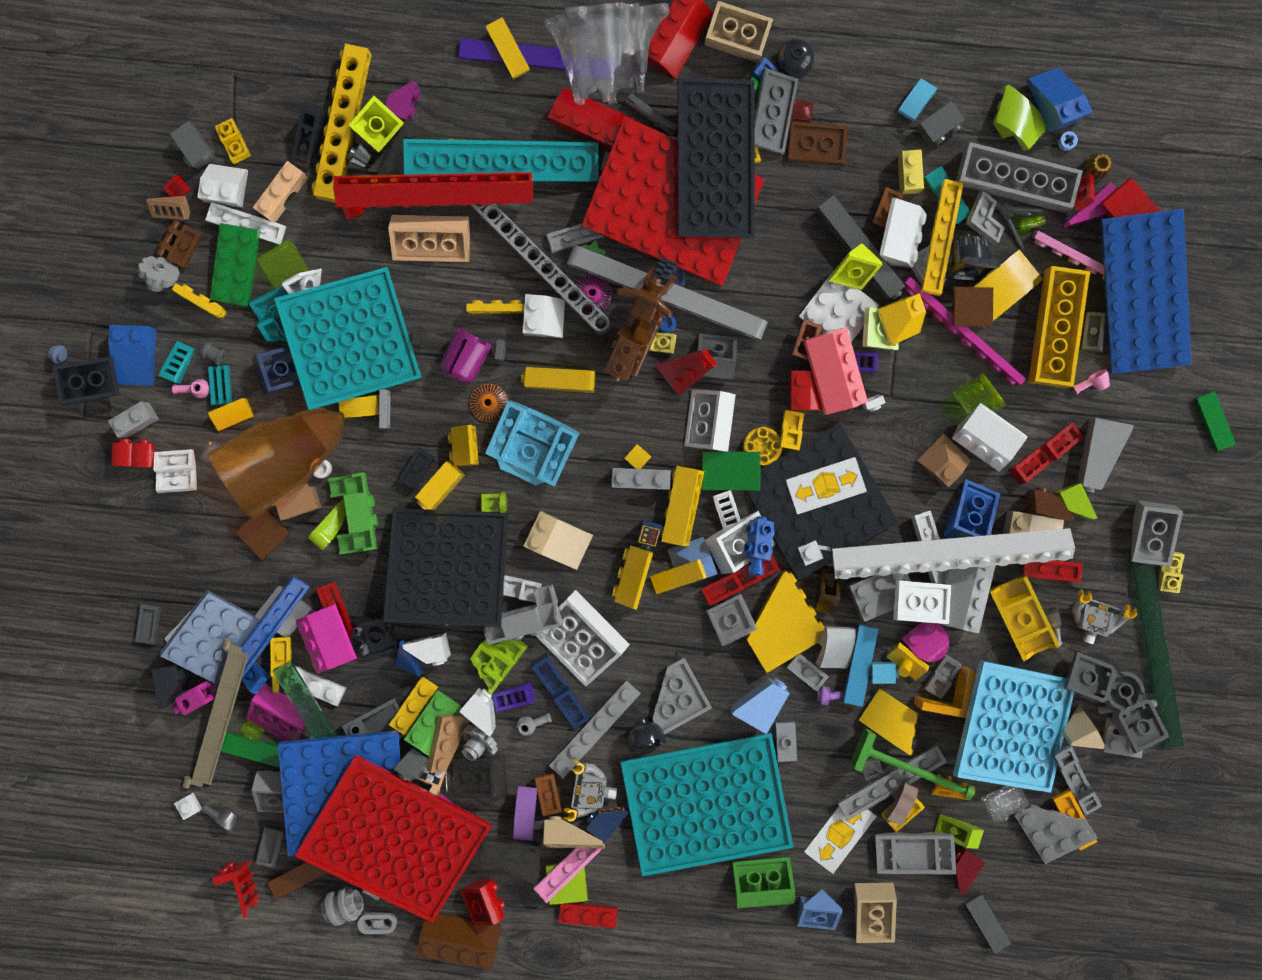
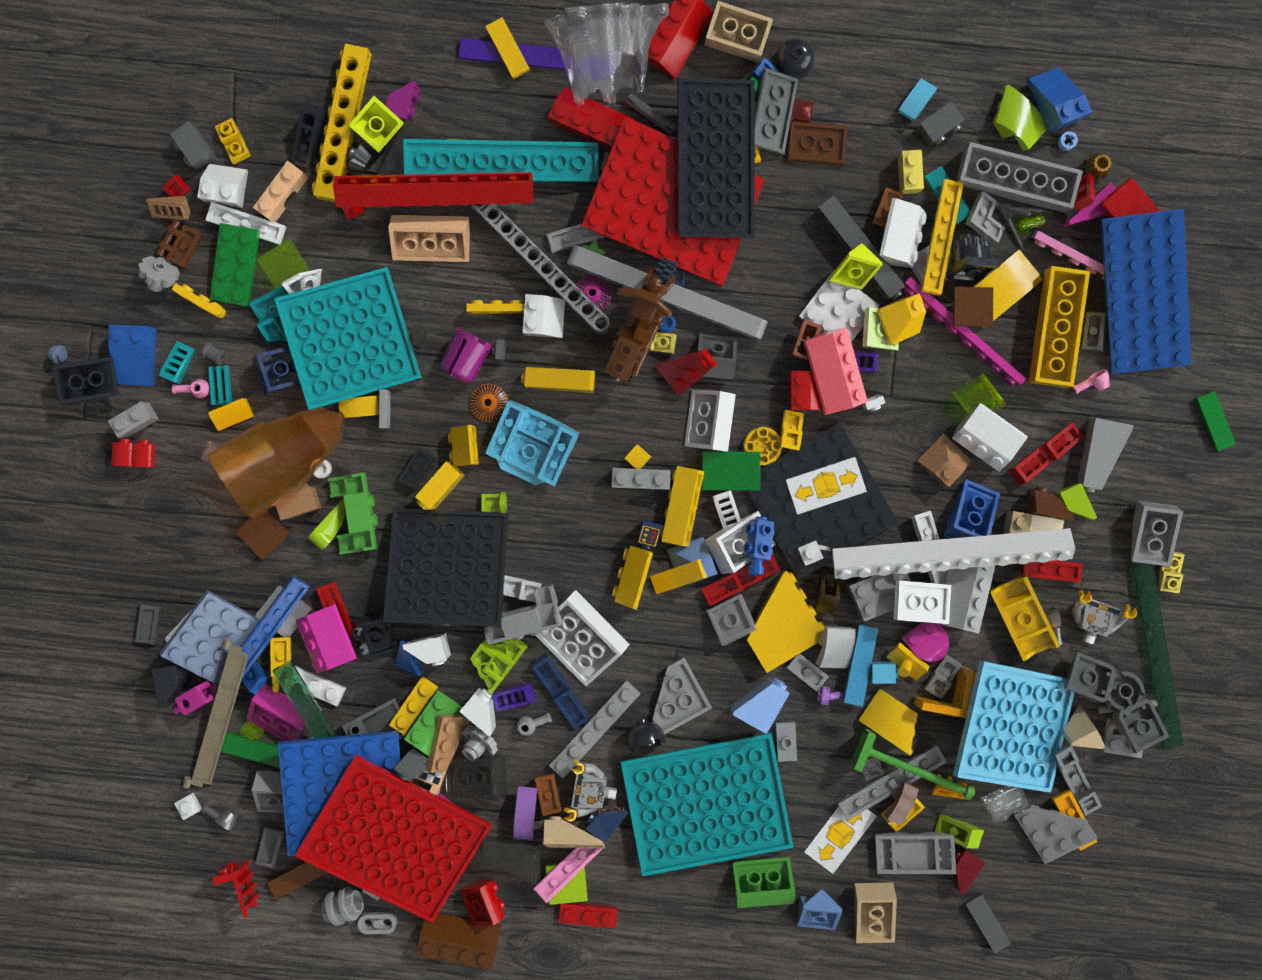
white slope [154,449,197,493] -> none
tan slope [524,511,593,570] -> none

